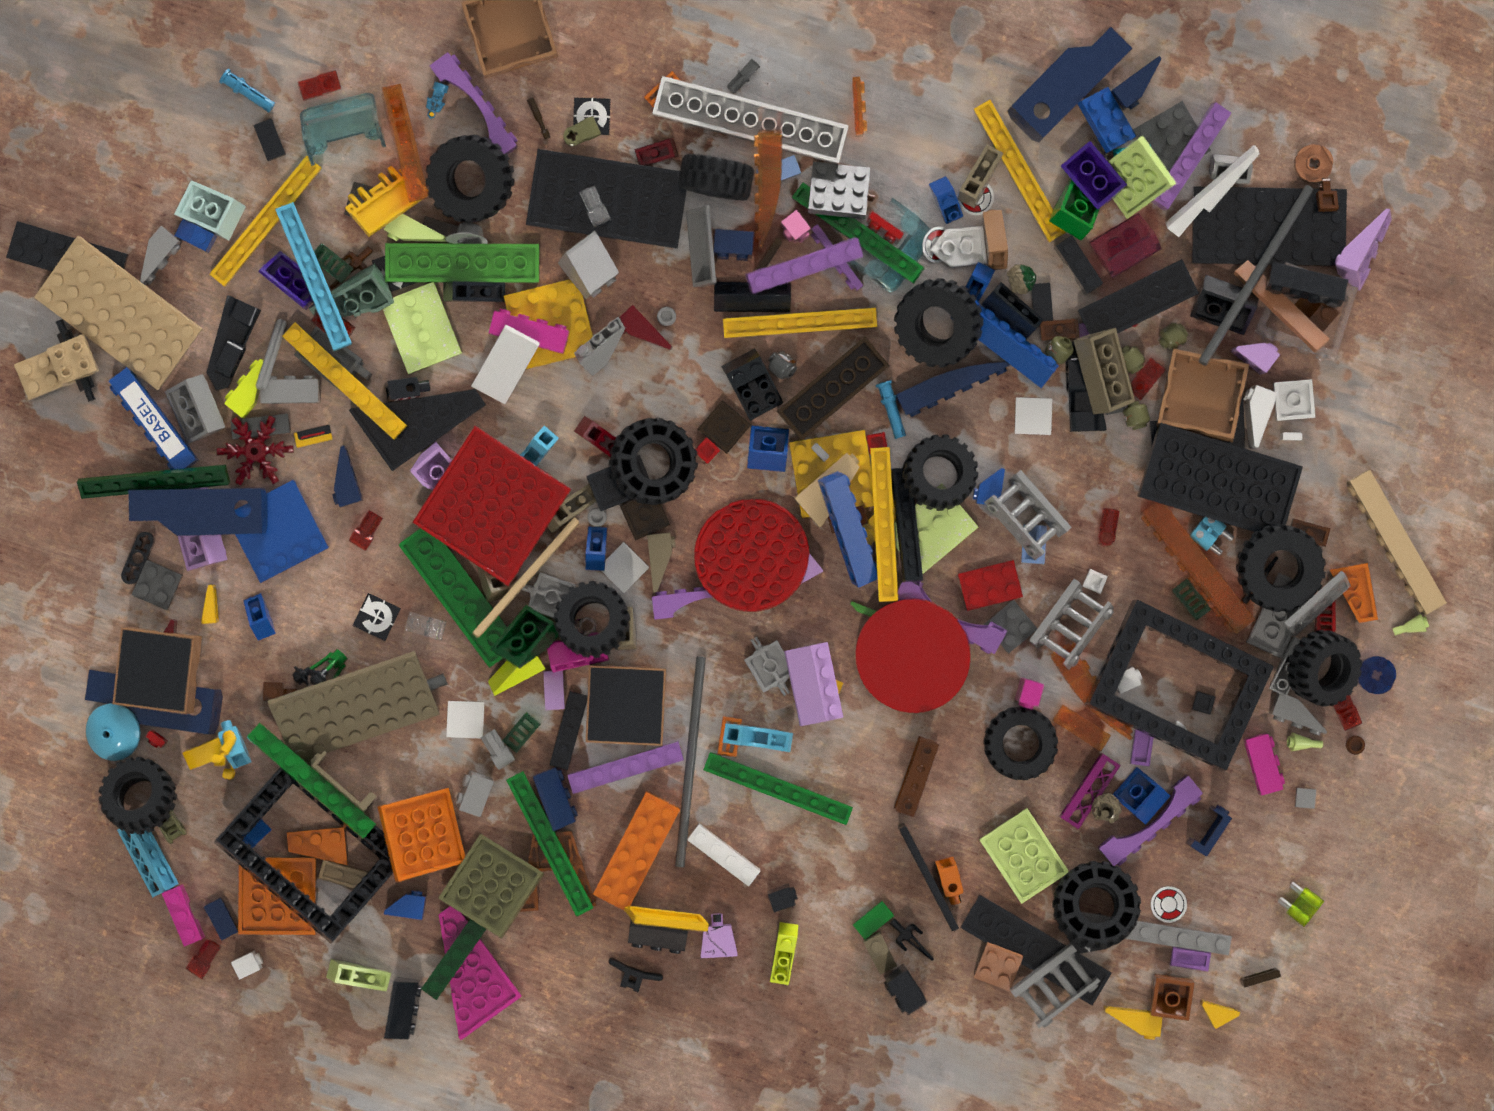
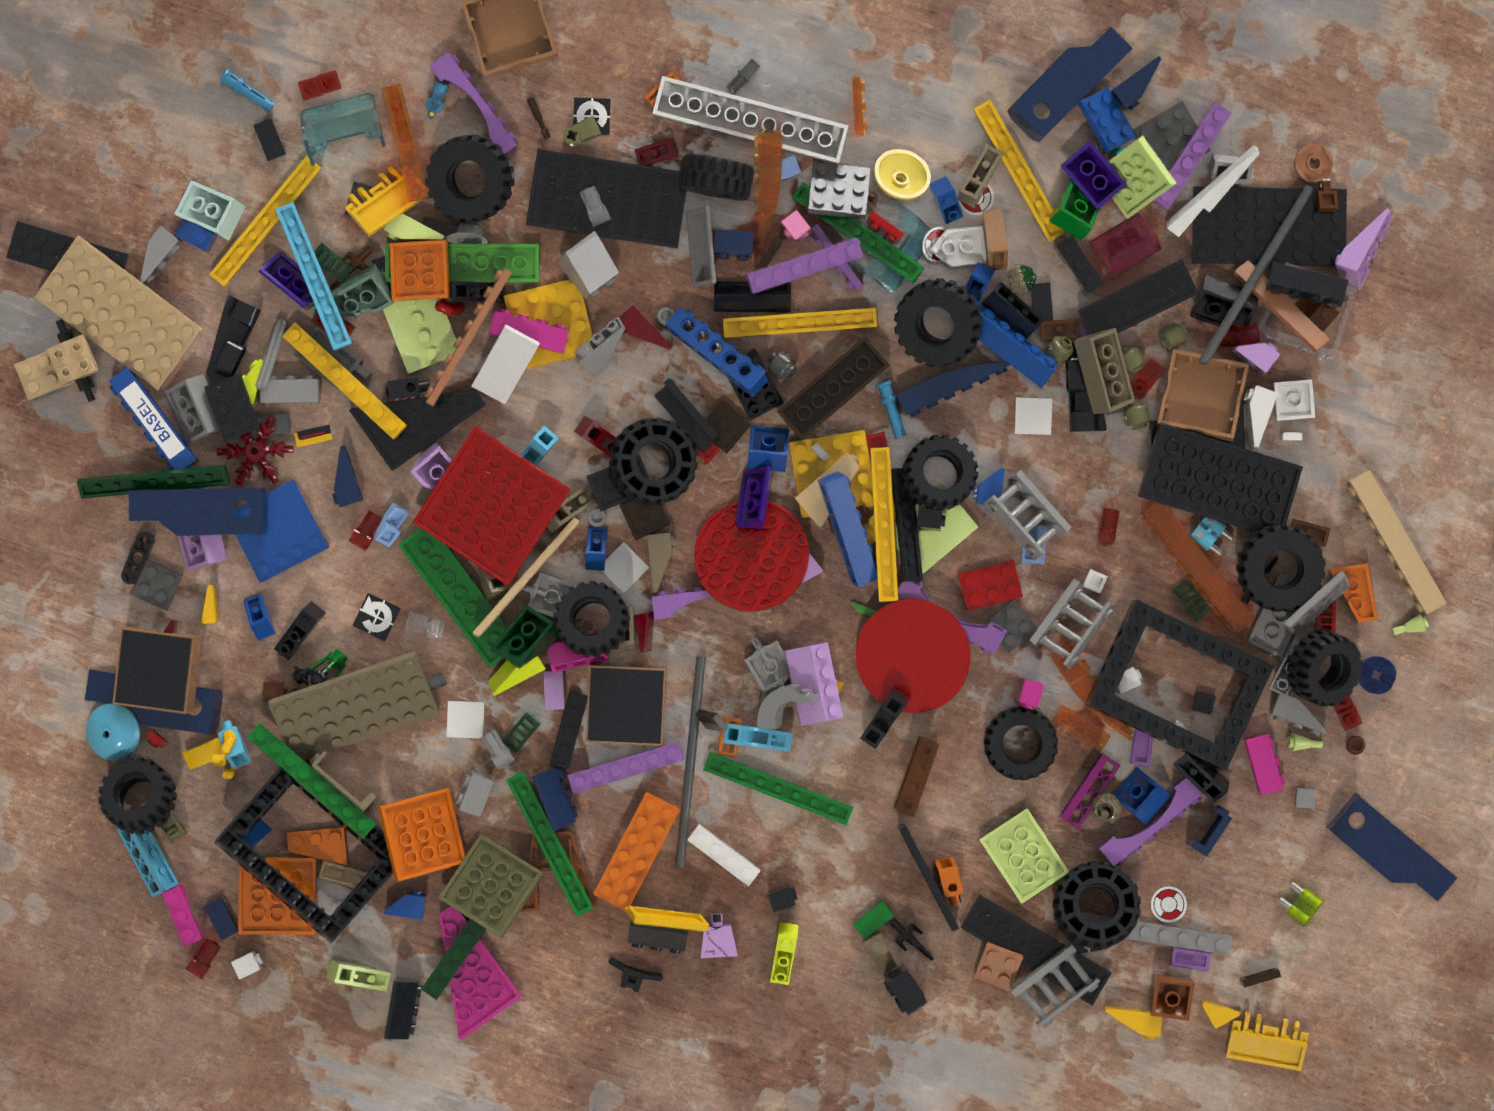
none -> black plate [204,374,261,442]
none -> black slope [274,601,326,661]
none -> light blue slope [374,503,409,547]
none -> orange plate [390,240,450,301]
none -> nougat plate [424,268,512,406]
none -> red arm [435,300,464,316]
none -> dark red slope [634,611,654,653]
none -> black panel [655,378,720,452]
none -> blue brick [665,307,768,397]
none -> dark brown tile [695,710,728,732]
none -> dark purple slope [735,466,773,530]
none -> light grey arch [757,683,819,730]
none -> black arch [860,687,910,749]
none -> light yellow dish [874,149,931,200]
none -> black brick [917,508,946,532]
none -> black slope [1173,752,1229,803]
none -> clear red slope [1219,323,1260,347]
none -> yellow hinge [1225,1012,1309,1071]
none -> dark blue piece [1326,793,1457,901]

